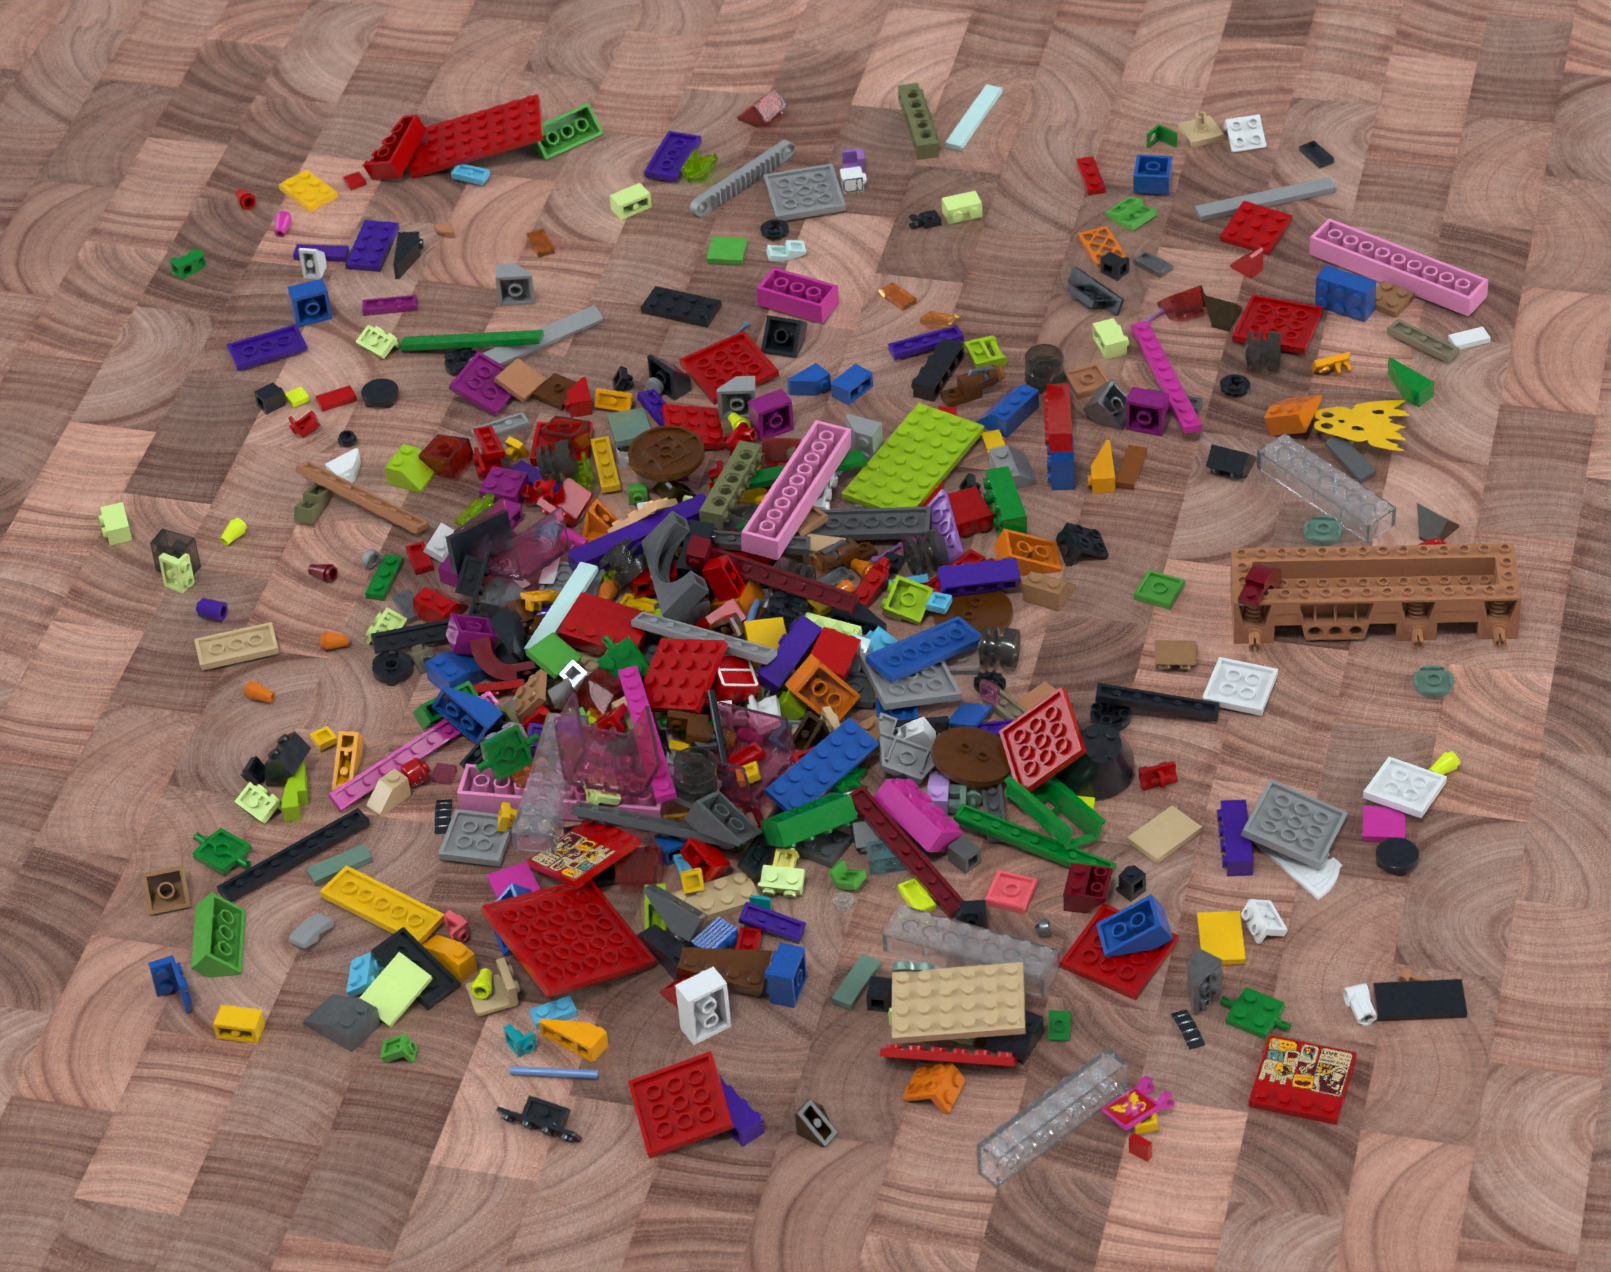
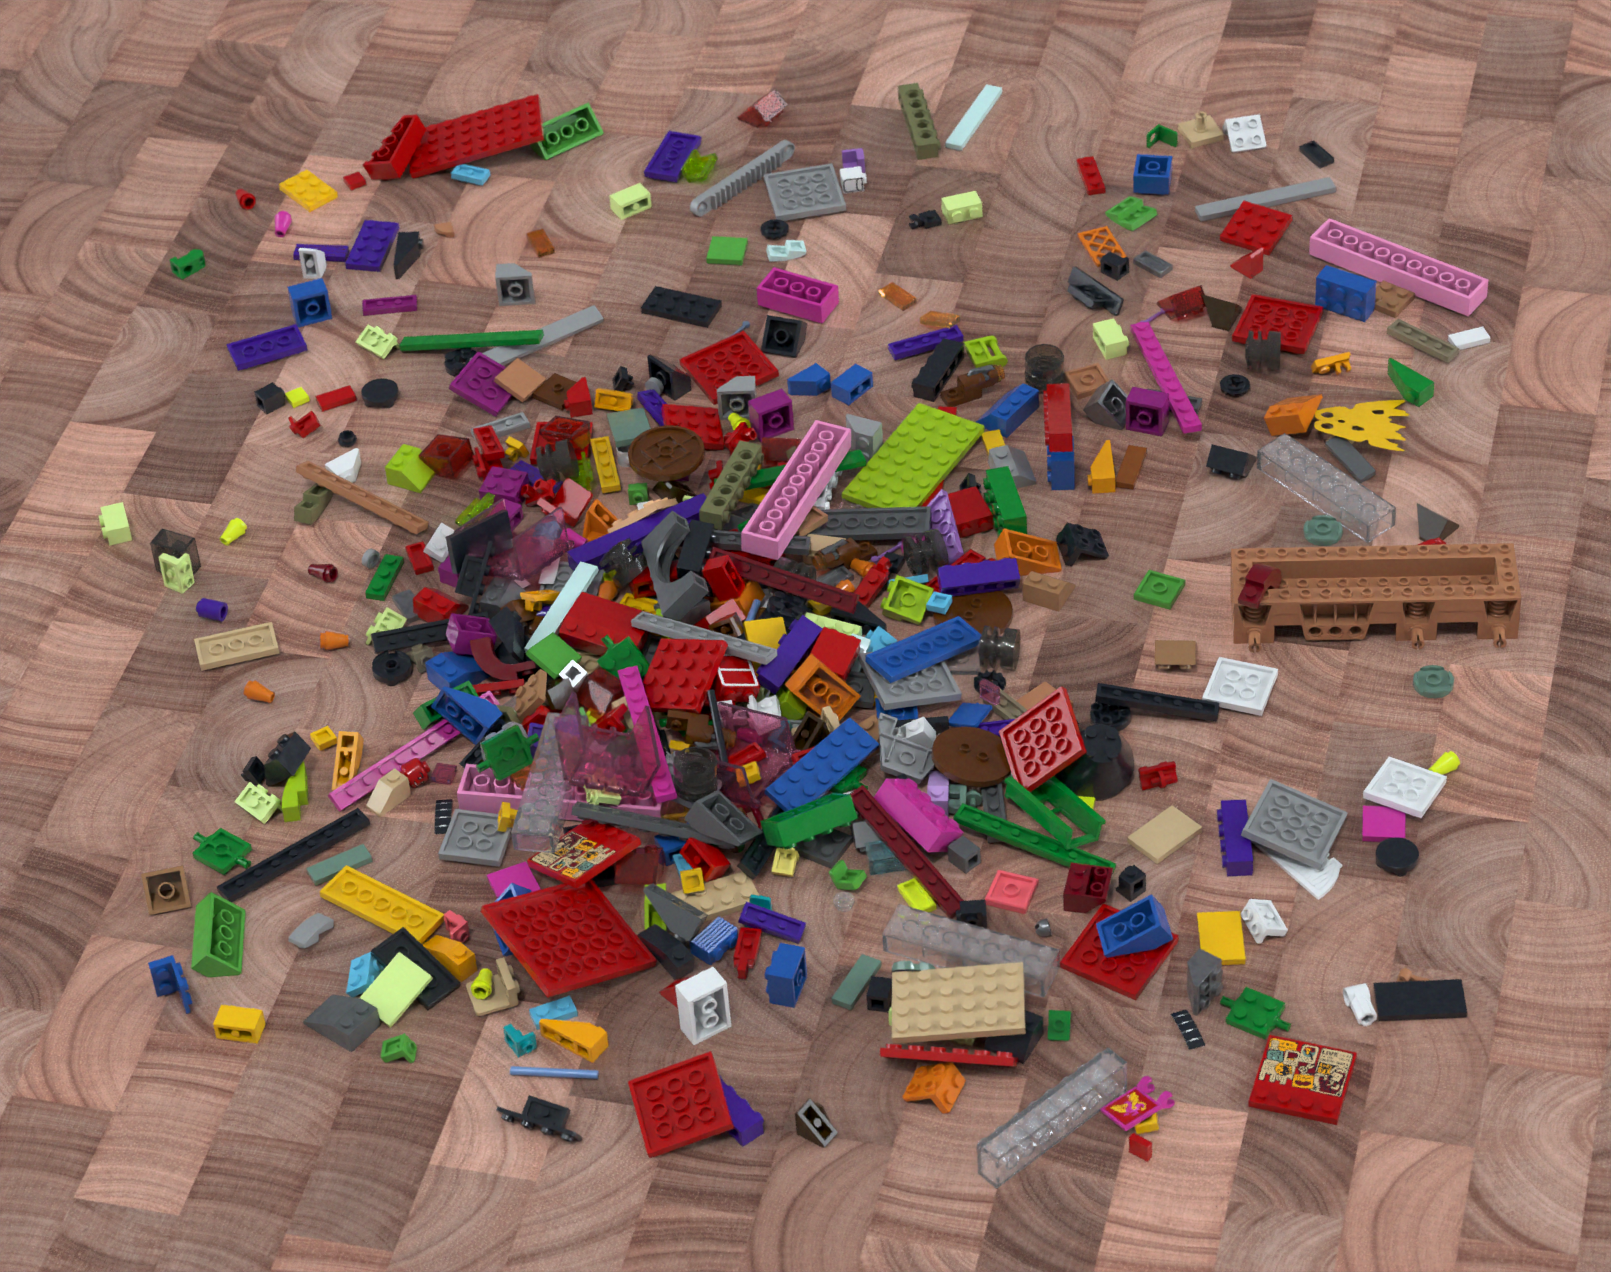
reddish brown wedge [675,947,772,998] -> none
dark red brick [685,535,712,569] -> none
yellowish green bracket [758,865,806,898] -> none

